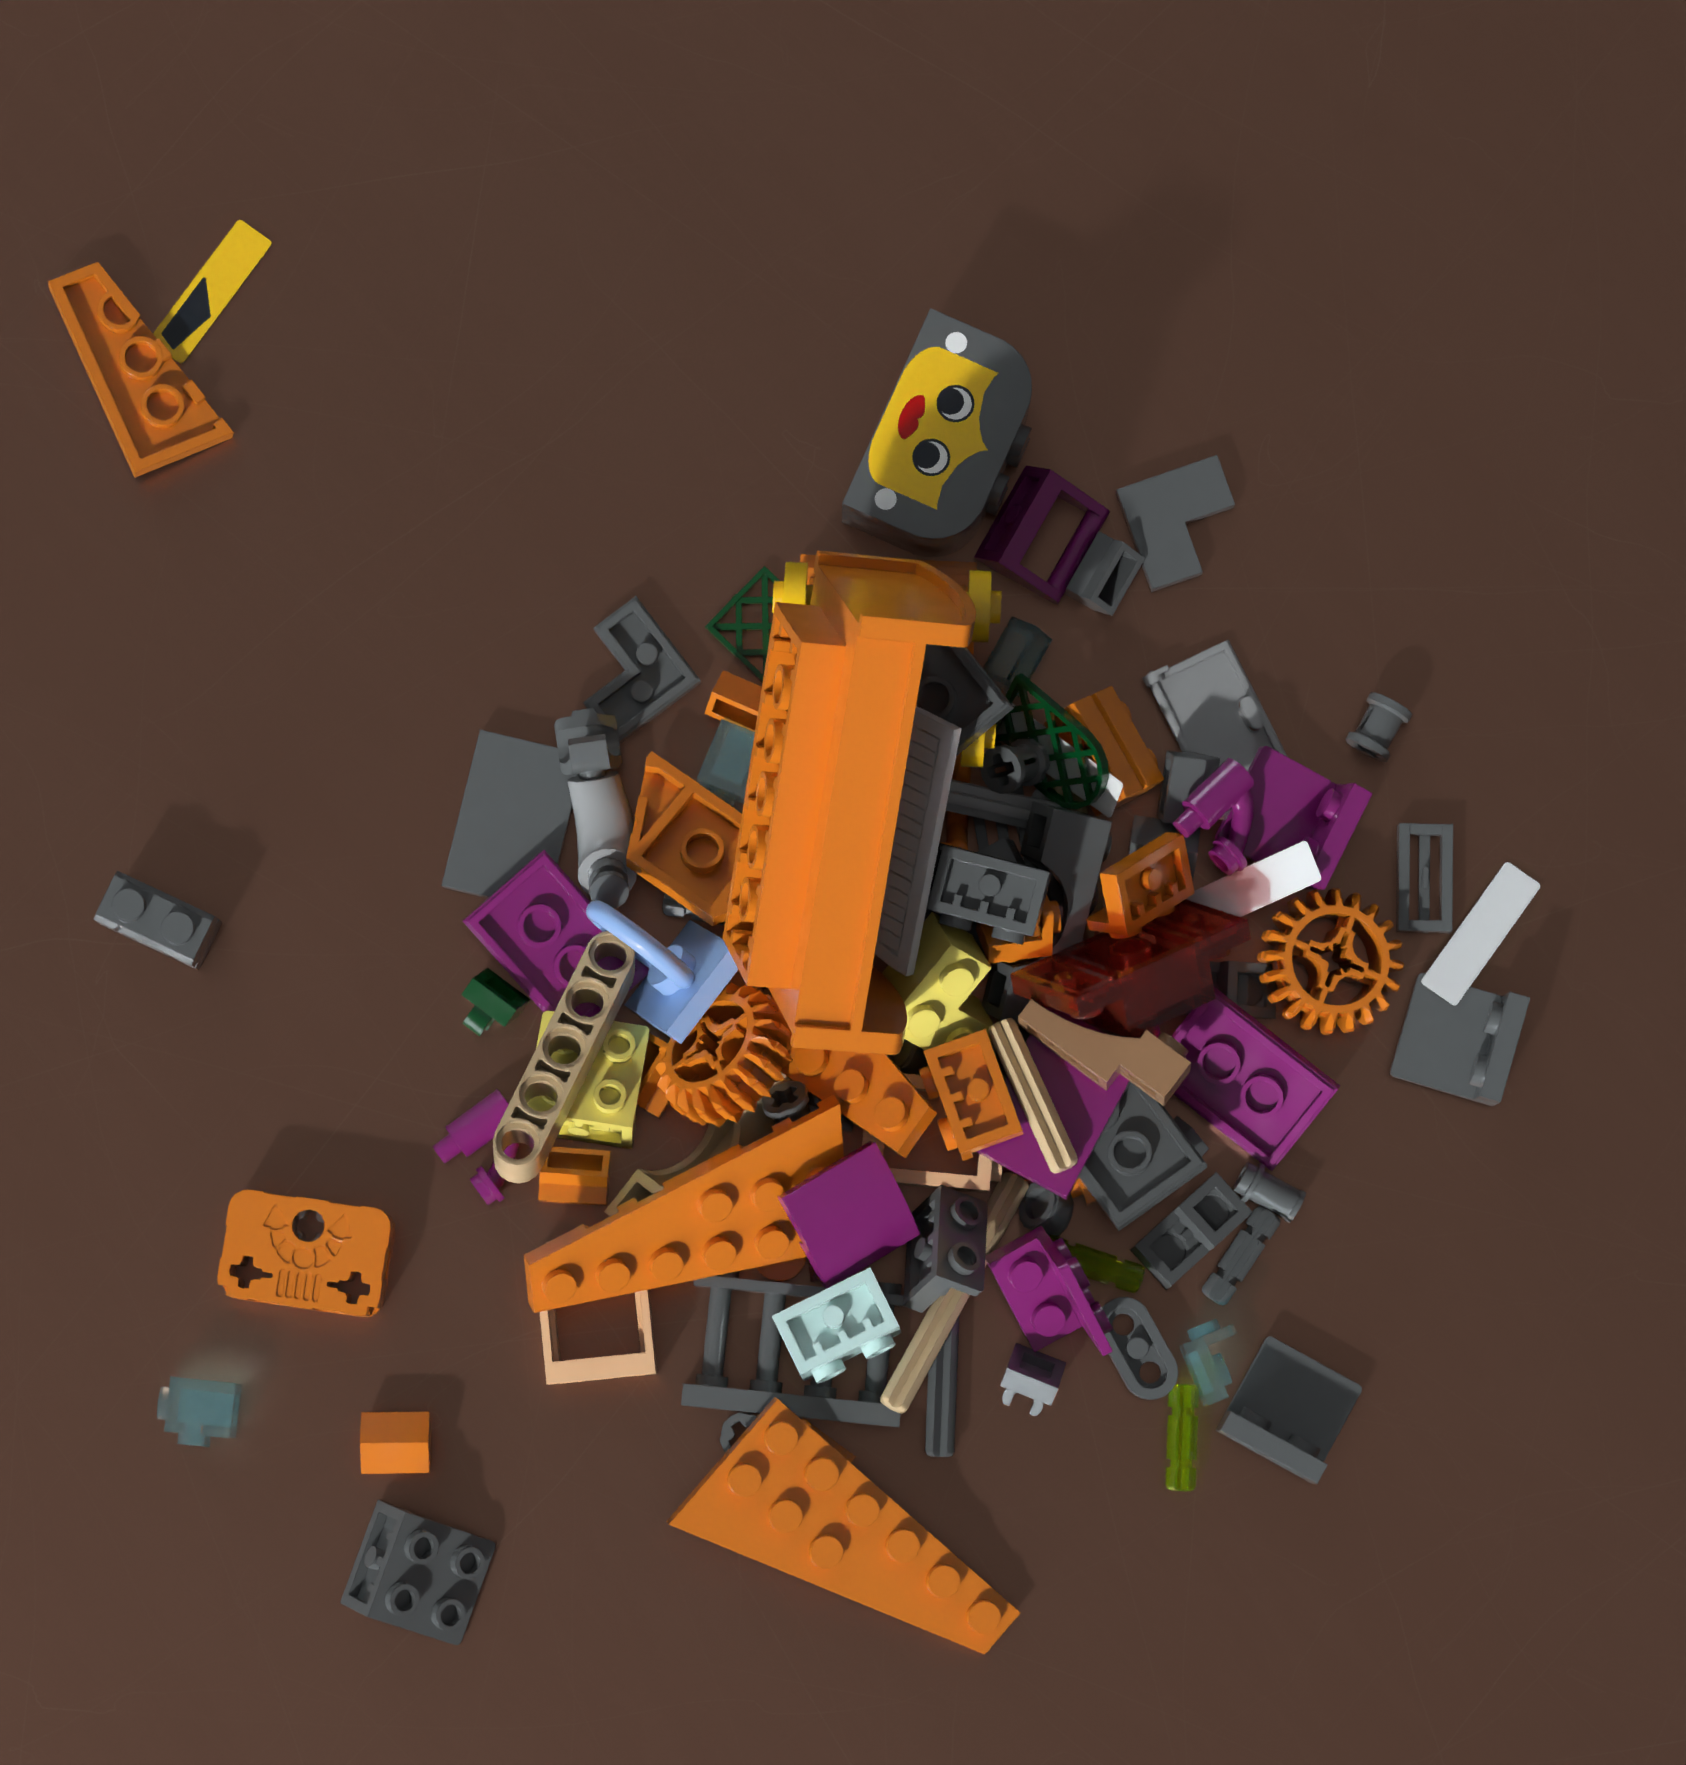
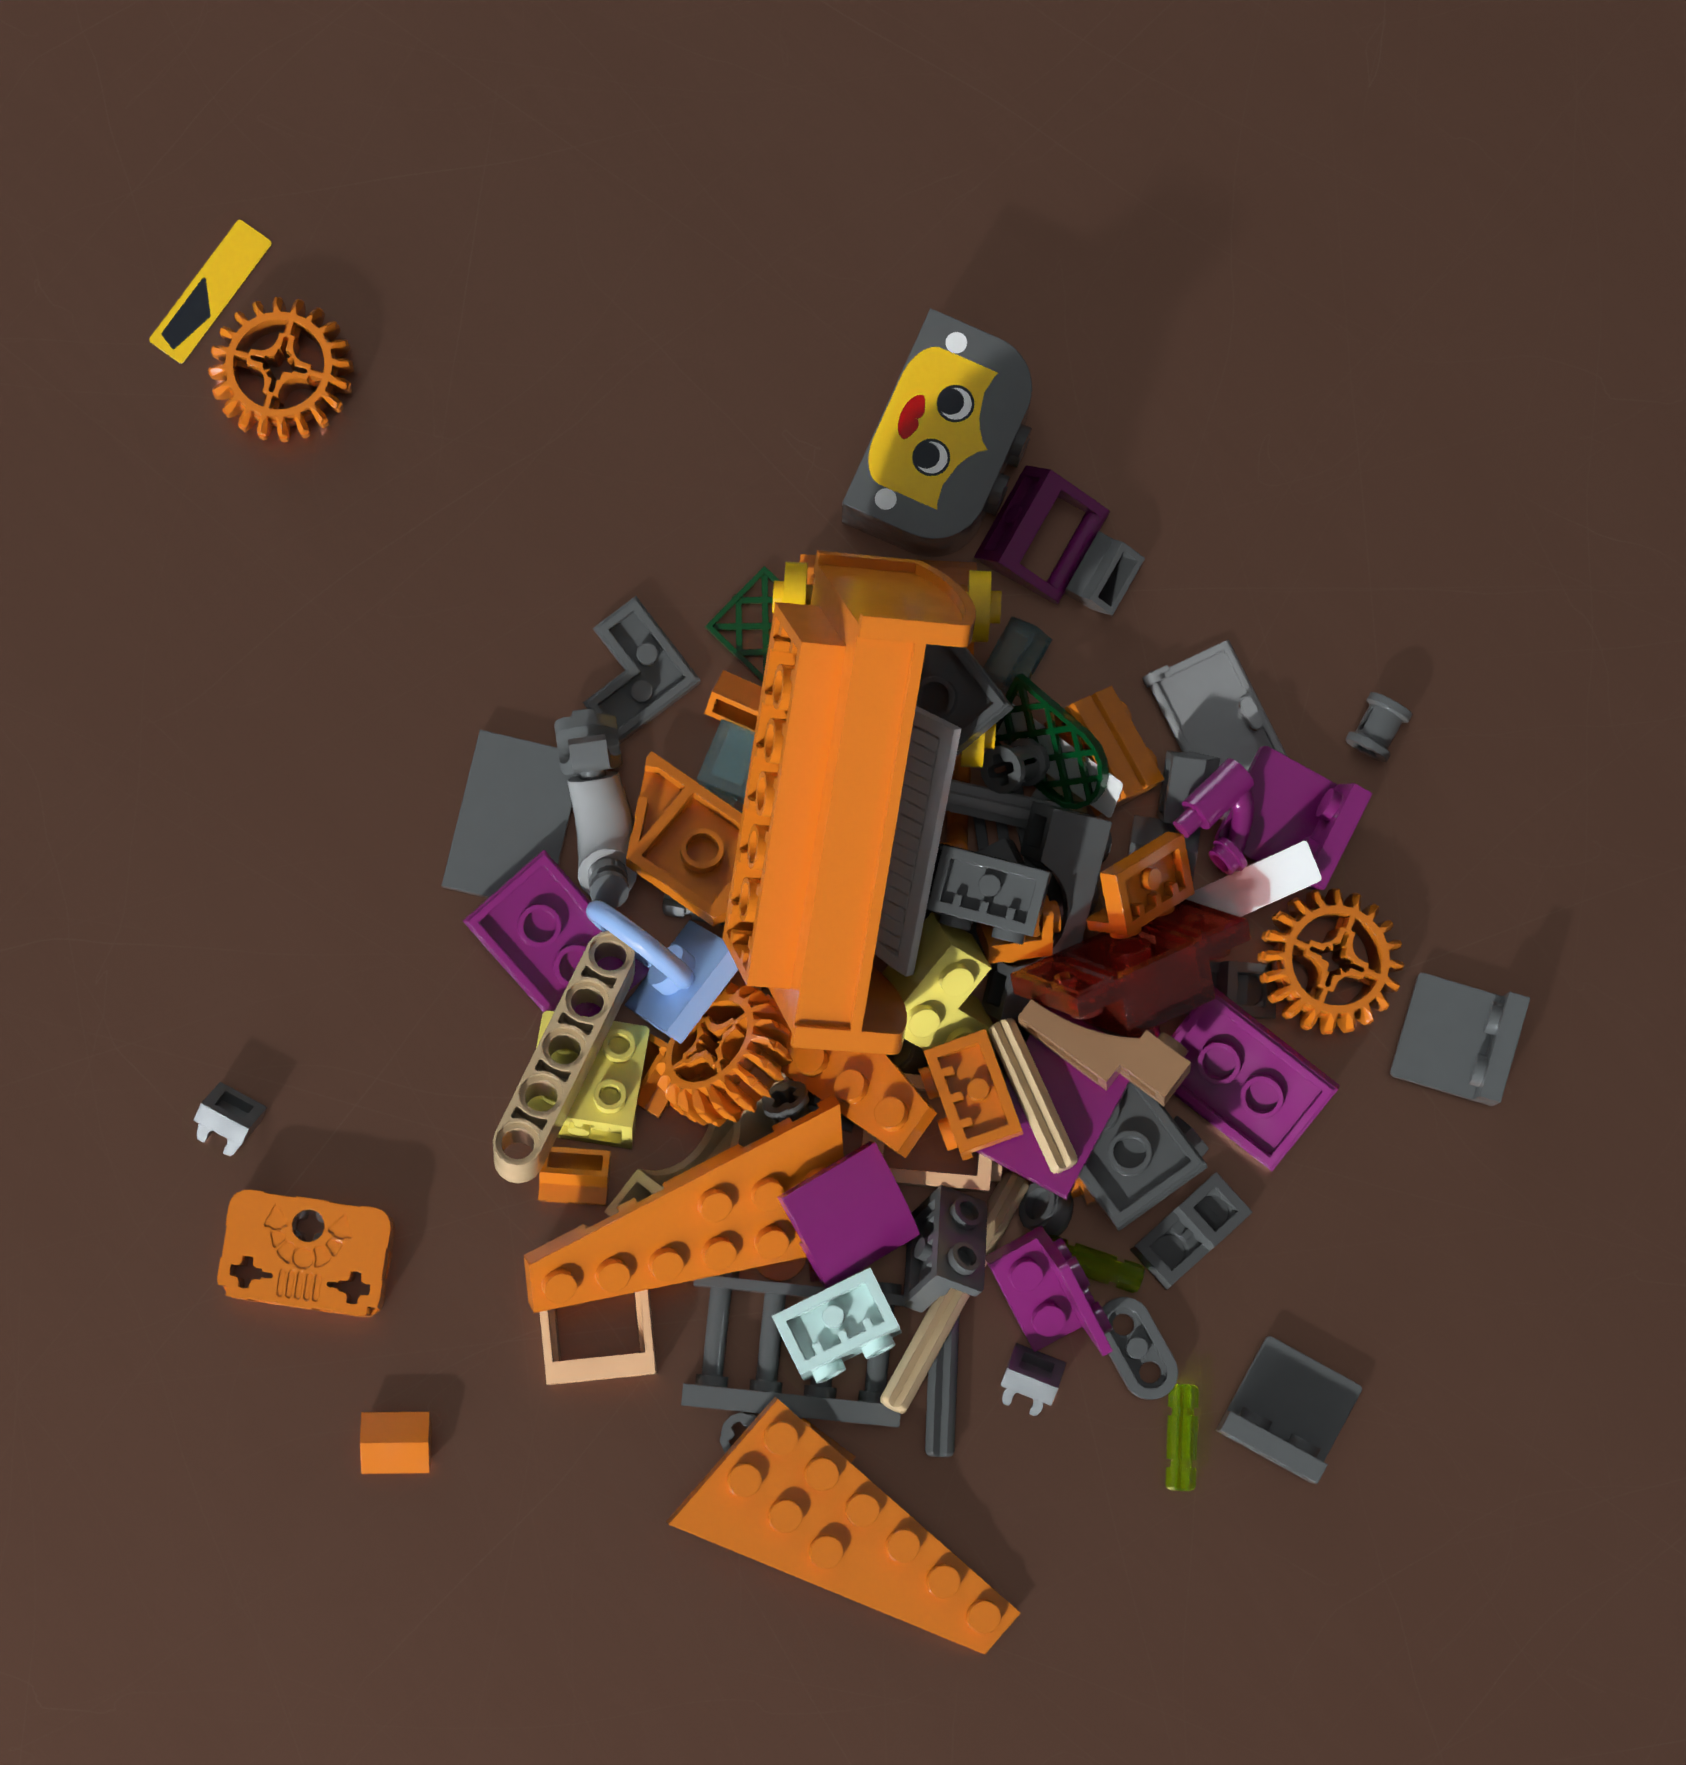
orange wing [48,262,234,478] -> none
dark grey brick [94,871,222,970] -> none
clear light blue brick [157,1376,242,1447] -> none
dark grey bracket [340,1500,496,1645] -> none
magenta plant [432,1088,519,1205] -> none
dark green tile [461,968,531,1036] -> none
dark grey tile [1116,455,1235,592] -> none
clear light blue bracket [1179,1318,1237,1406] -> none
dark grey axle [1202,1206,1280,1306] -> none
dark grey pin [1233,1162,1306,1223] -> none
dark grey tile [1396,823,1453,934] -> none
white sticker [1421,862,1540,1006] -> none
none -> dark grey tile [193,1082,267,1156]
none -> orange gear [208,297,354,442]

